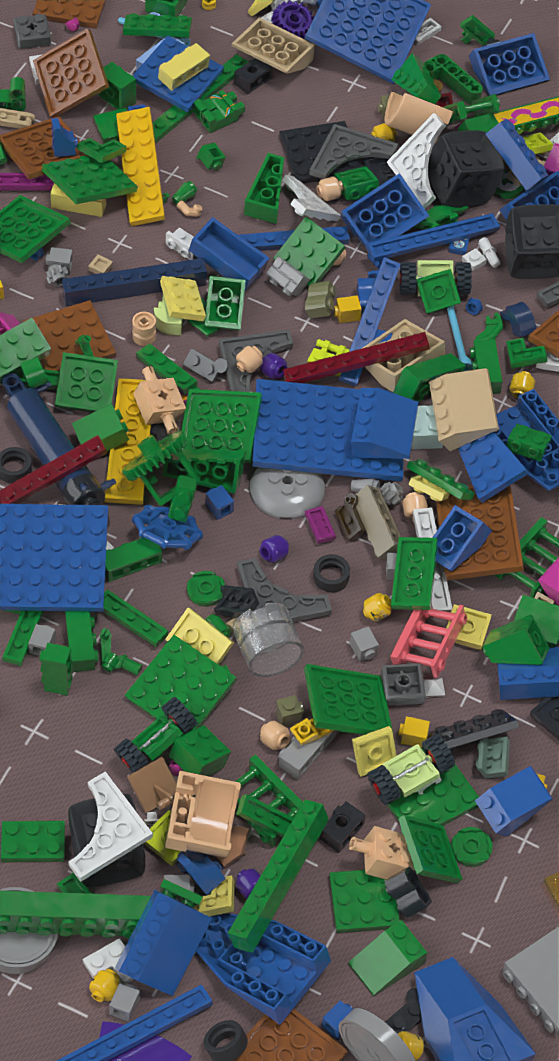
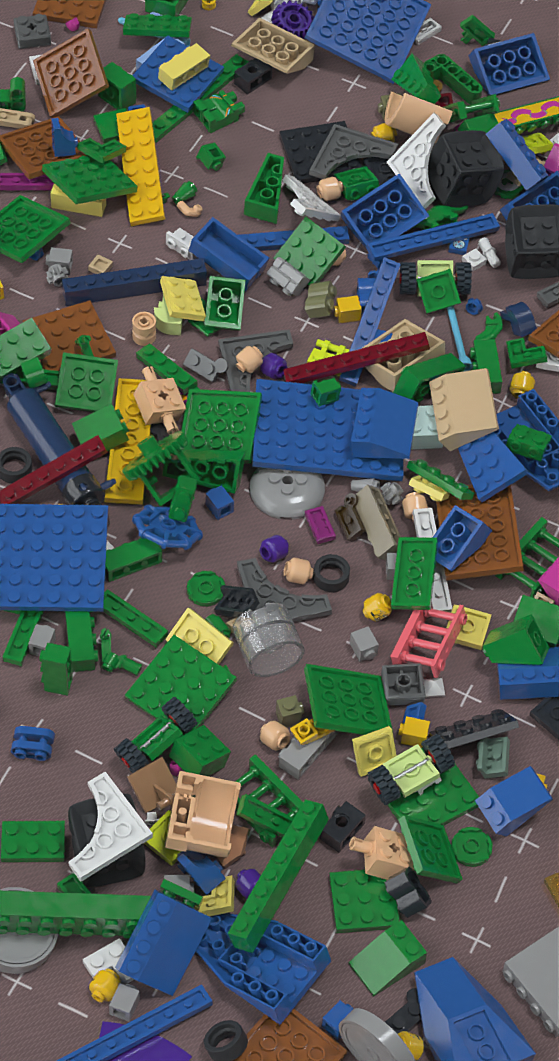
none -> blue brick [11,726,55,761]
none -> light nougat head [284,558,314,584]
none -> green brick [310,378,341,406]
none -> blue plate [403,702,427,724]

